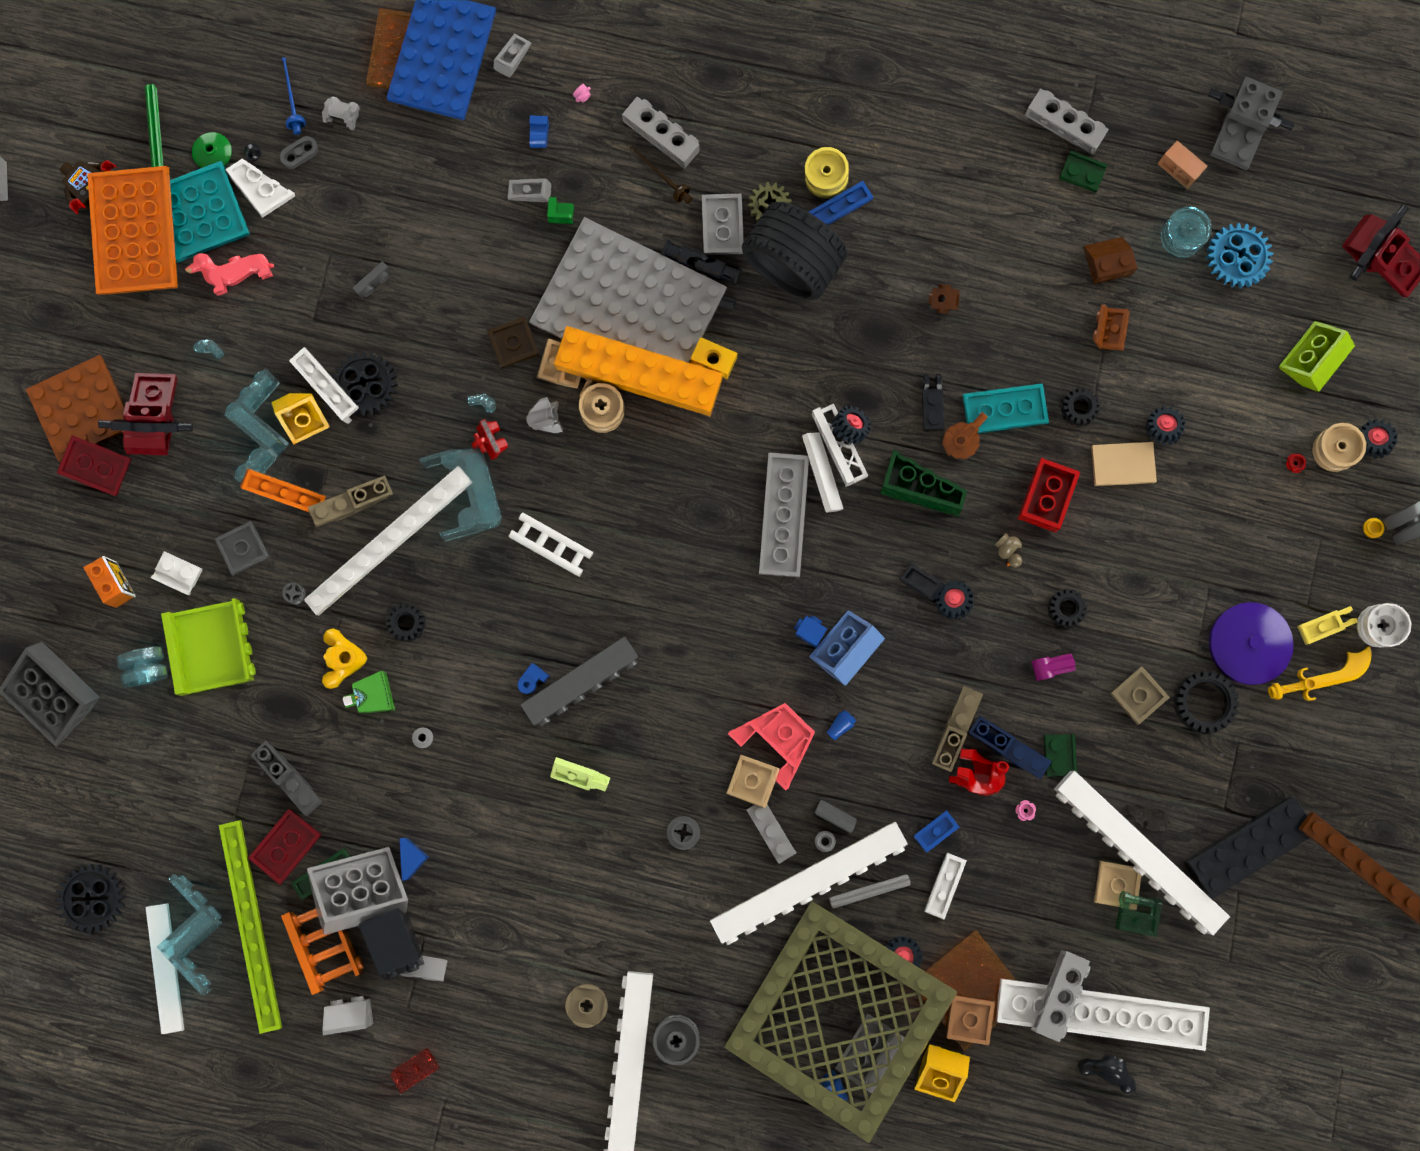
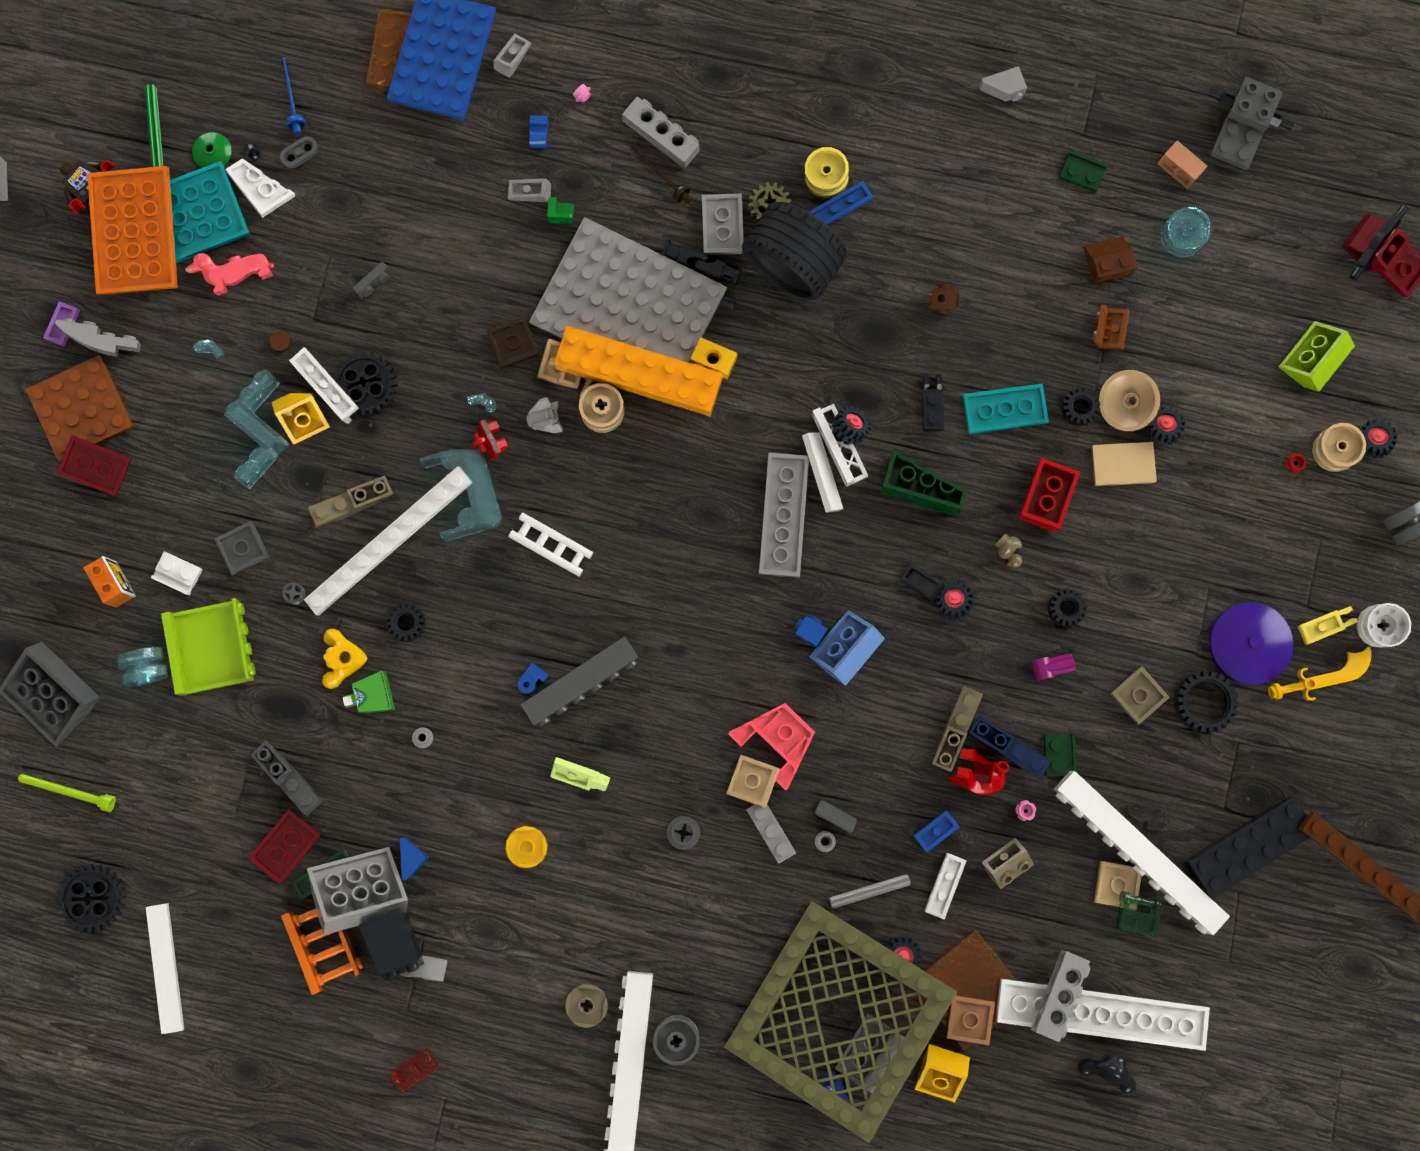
dark red piece [98,373,193,456] -> none
clear light blue bracket [157,873,223,996] -> none
lime plate [219,820,282,1034] -> none
orange plate [240,468,326,512] -> none
light grey piece [322,97,360,131] -> none
light grey slope [323,996,373,1035] -> none
white brick [710,822,908,945] -> none
blue cone [827,709,857,740] -> none
dark orange piece [942,412,988,460] -> none
light grey brick [1025,88,1109,156] -> none
dark azure gear [1206,223,1273,289] -> none
yellow plate [1363,518,1384,538] -> none
none -> lime piece [18,774,116,812]
none -> medium lavender plate [43,301,80,347]
none -> light grey slope [55,318,141,357]
none -> reddish brown tile [270,331,291,352]
none -> yellow tile [505,826,548,868]
none -> light grey slope [979,66,1027,102]
none -> dark tan brick [982,838,1034,889]
none -> tan dish [1099,370,1160,431]

